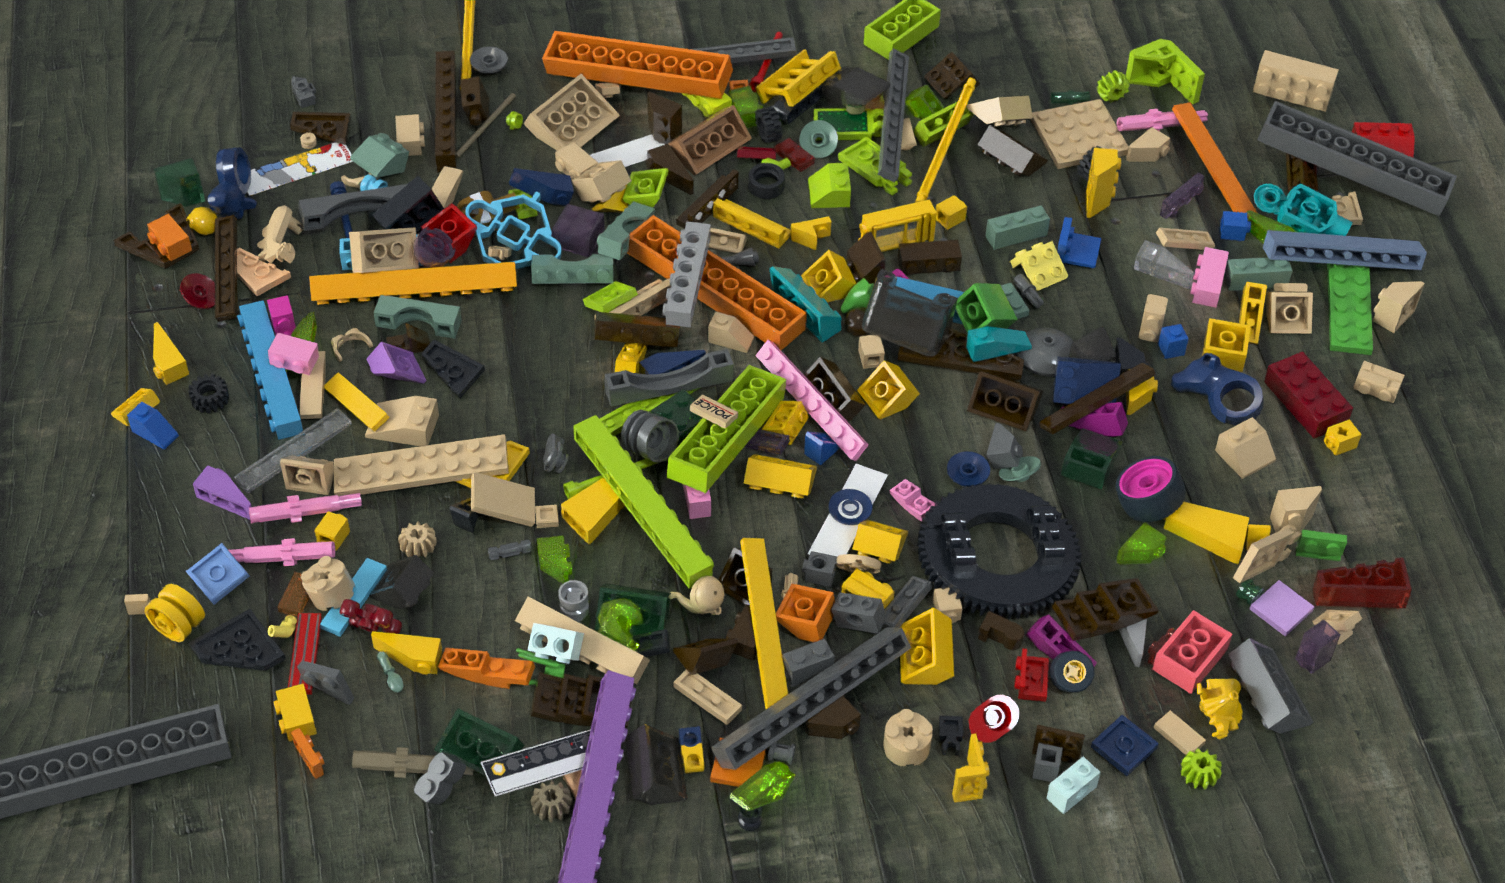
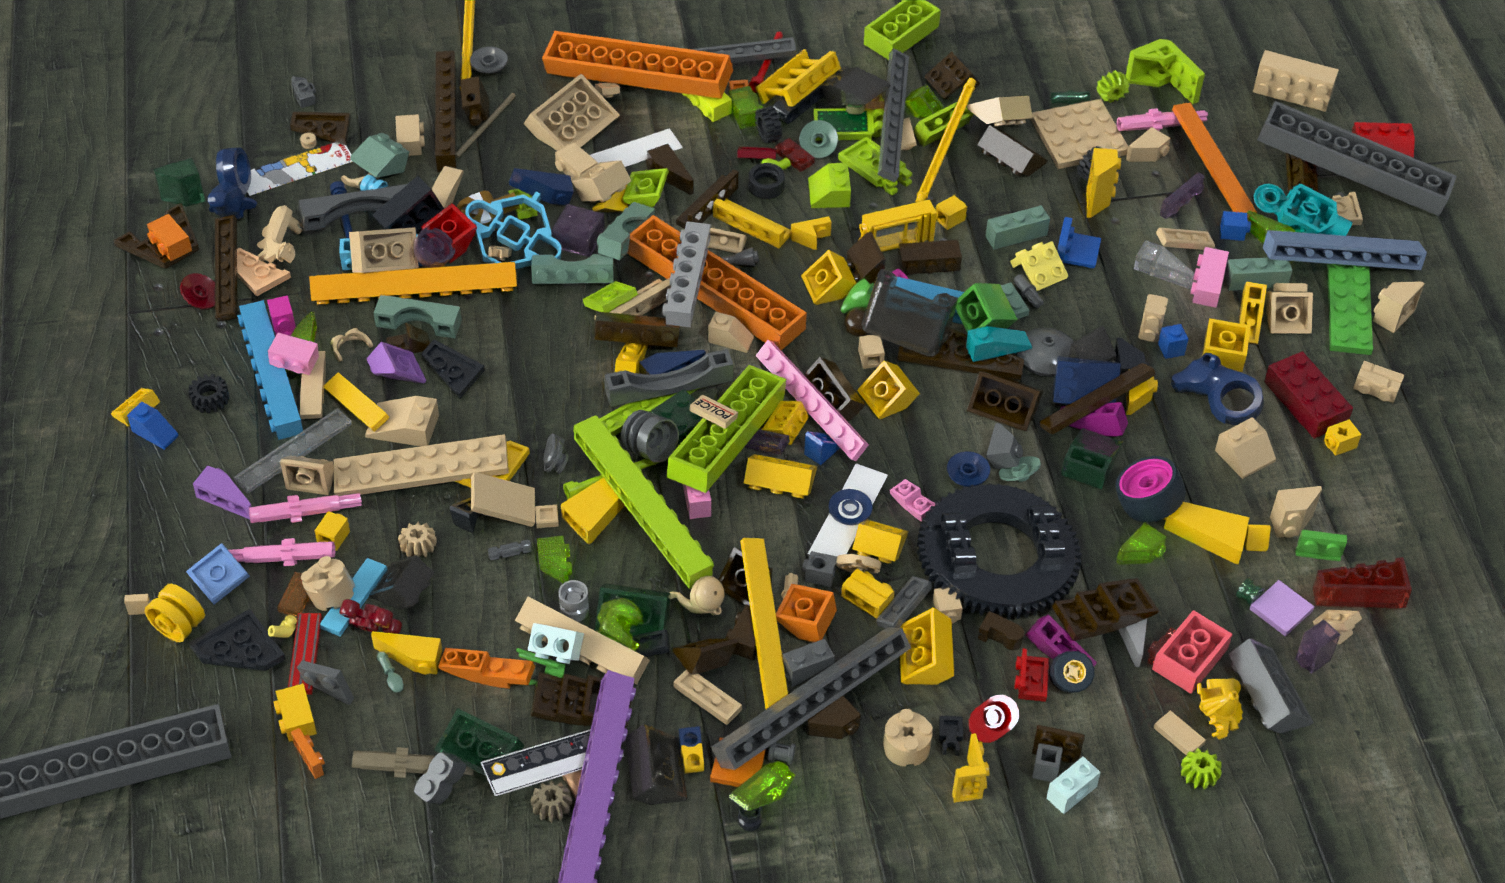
yellow slope [153,322,189,385] -> none
yellow hair [186,207,217,235] -> none
lime plate [506,111,523,130] -> none
dark brown slope [647,92,682,144] -> none
medium nougat slope [668,105,752,175] -> none
teal slope [770,266,842,343] -> none
dark grey brick [832,592,887,634] -> none
dark blue plate [1091,715,1159,776] -> none
tan tile [1233,525,1301,583] -> none

